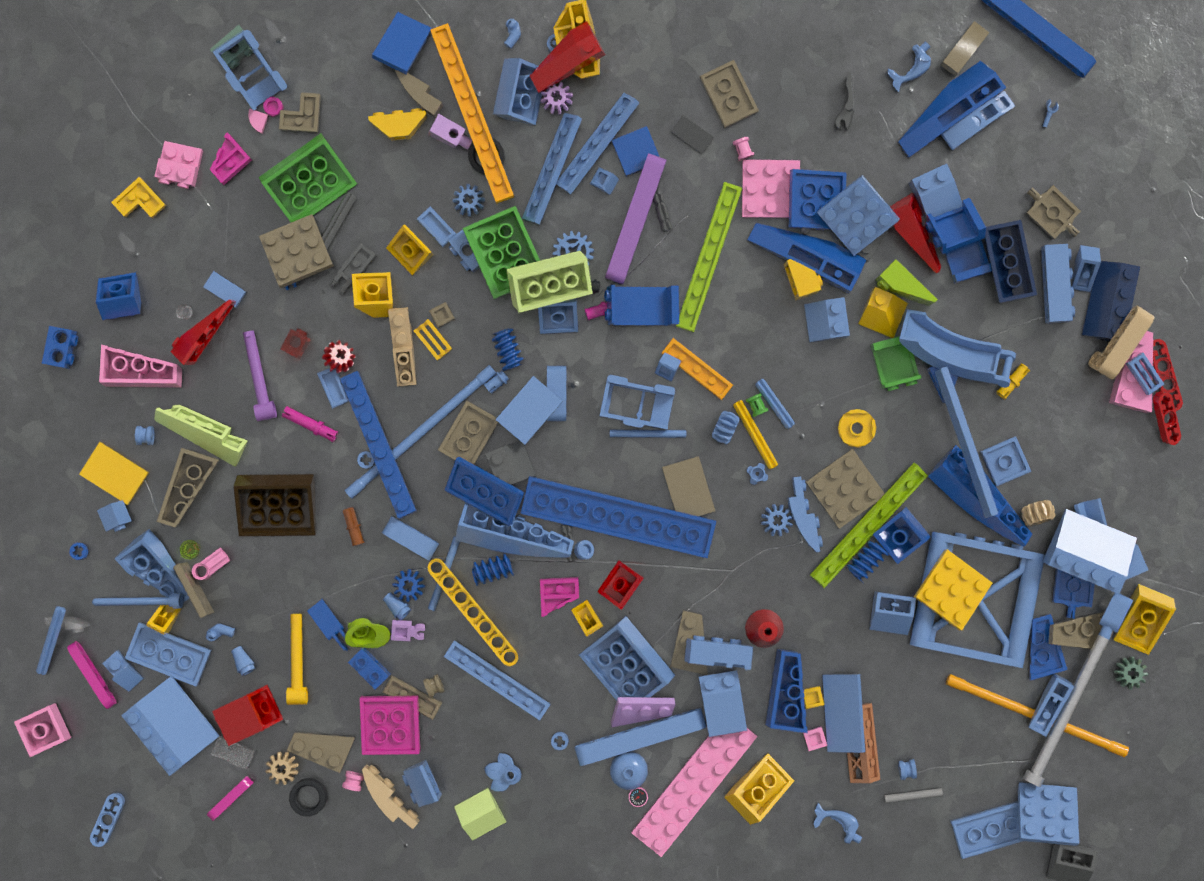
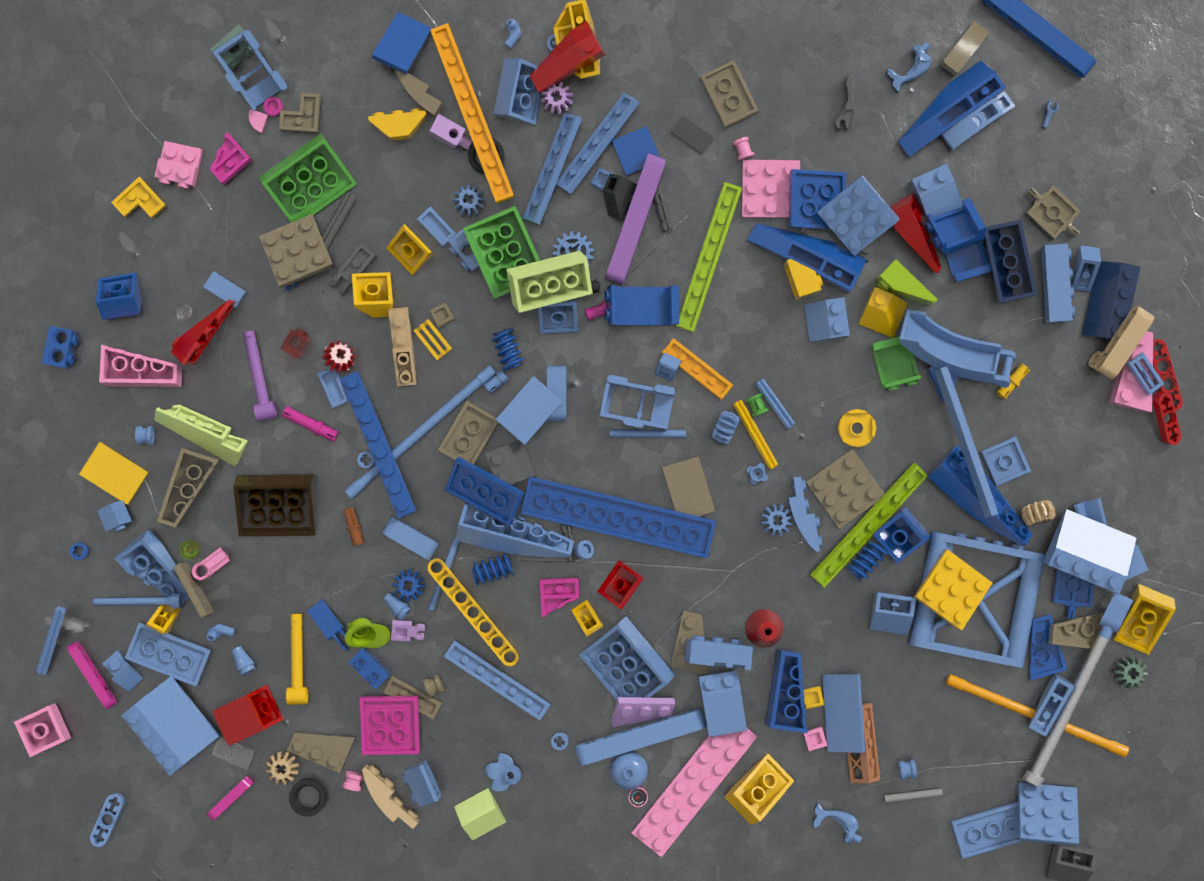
none -> pearl dark grey slope [603,173,637,220]

